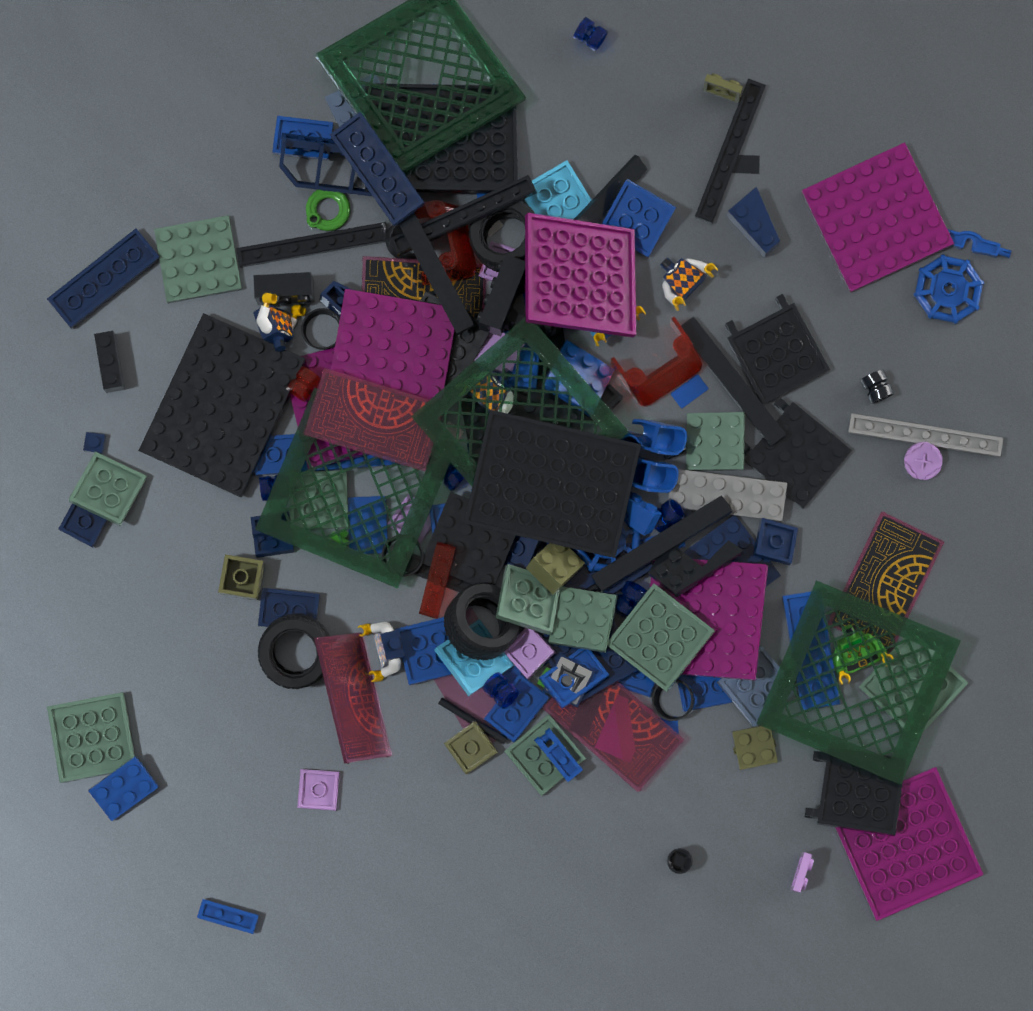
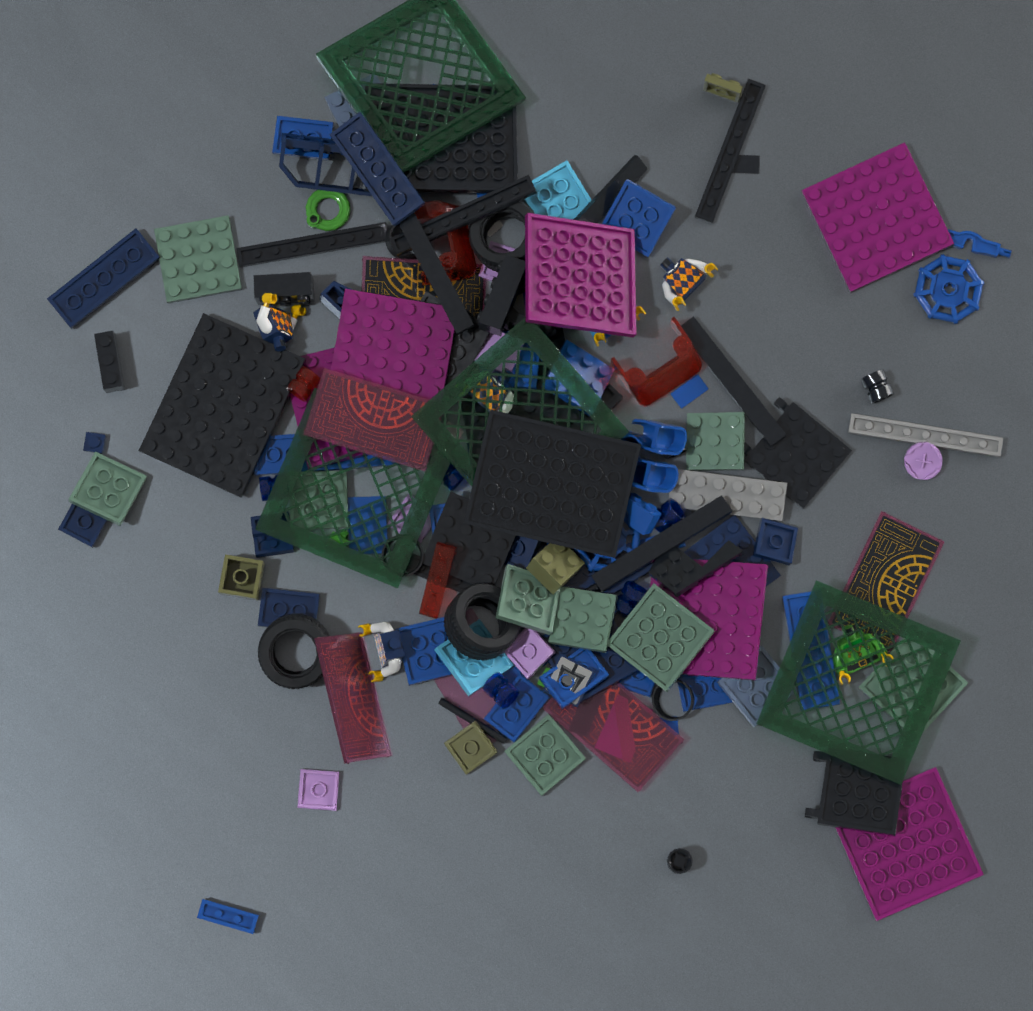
sand green plate [47,692,135,783] -> none
blue plate [88,755,159,821] -> none
black tyre [301,308,340,350] -> none
blue plate [534,728,583,782] -> none
clear blue wheel [573,17,608,52] -> none
black plate [725,294,830,405] -> none
dark blue wedge [727,186,780,258] -> none
olive plate [732,724,778,770] -> none
lavender plate [790,852,814,893] -> none

